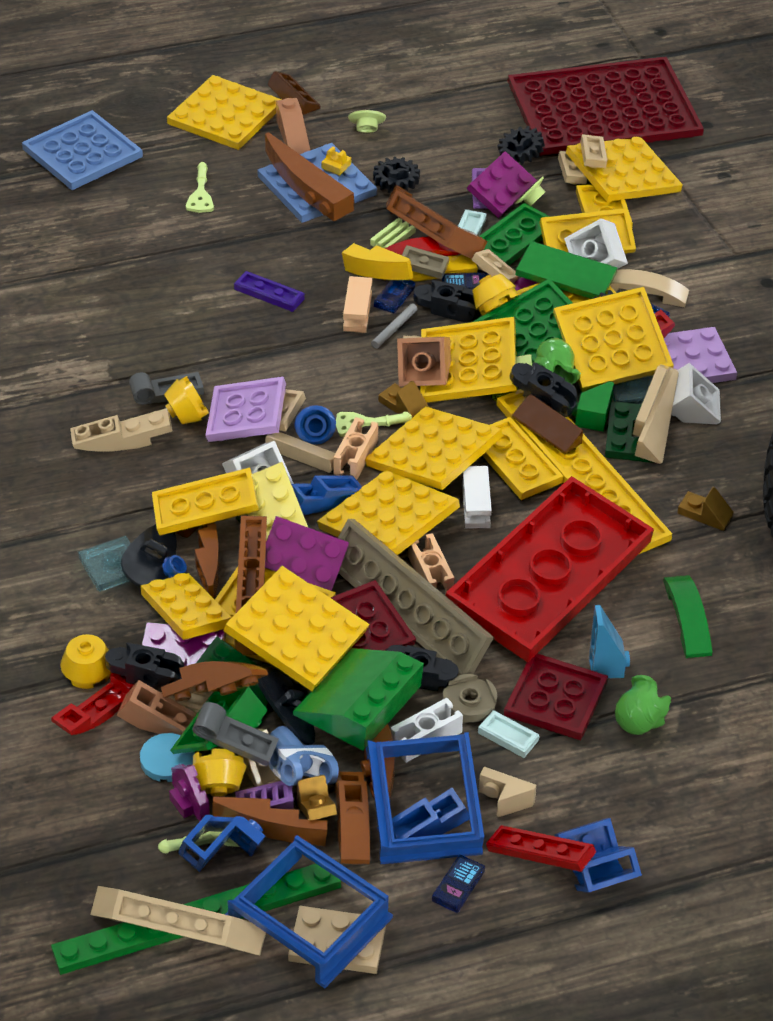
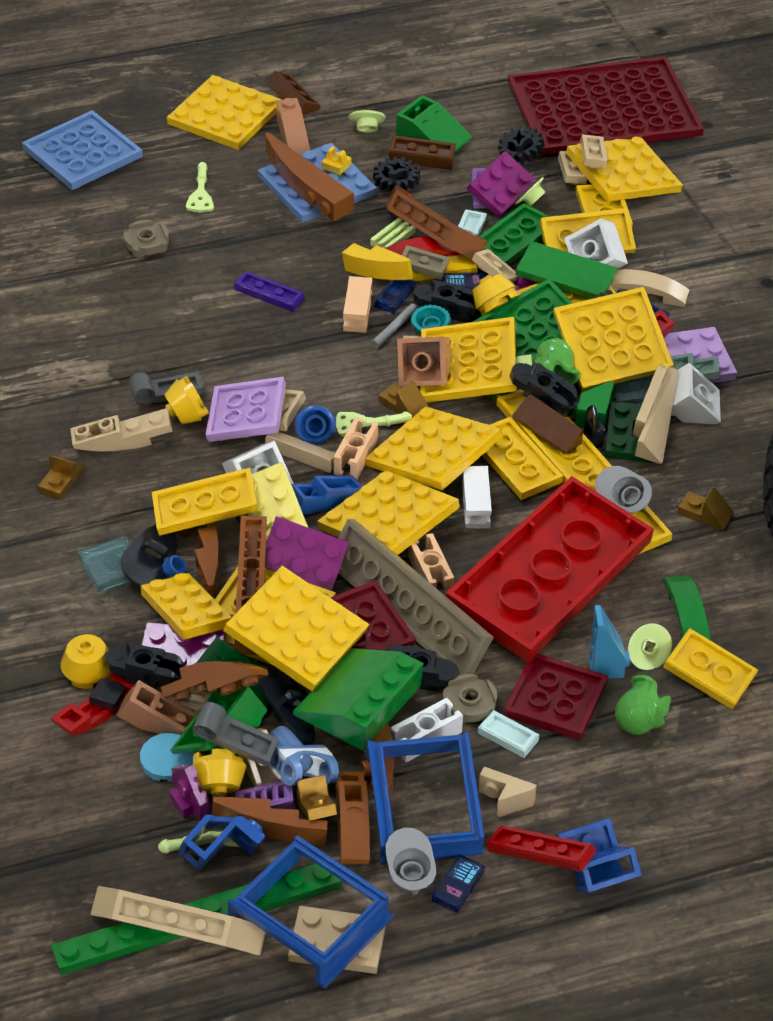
blue slope [377,788,469,839] -> none
none -> pearl gold slope [38,456,85,500]
none -> black tile [89,679,126,711]
none -> dark tan plate [124,220,169,258]
none -> light grey piece [386,828,436,895]
none -> reddish brown slope [388,135,456,170]
none -> green slope [396,95,472,153]
none -> teal hat [411,305,451,334]
none -> black plate [583,405,606,448]
none -> light grey piece [595,466,652,513]
none -> yellowish green piece [628,623,672,670]
none -> yellow tile [663,628,758,710]
none -> sand green slope [671,353,720,380]

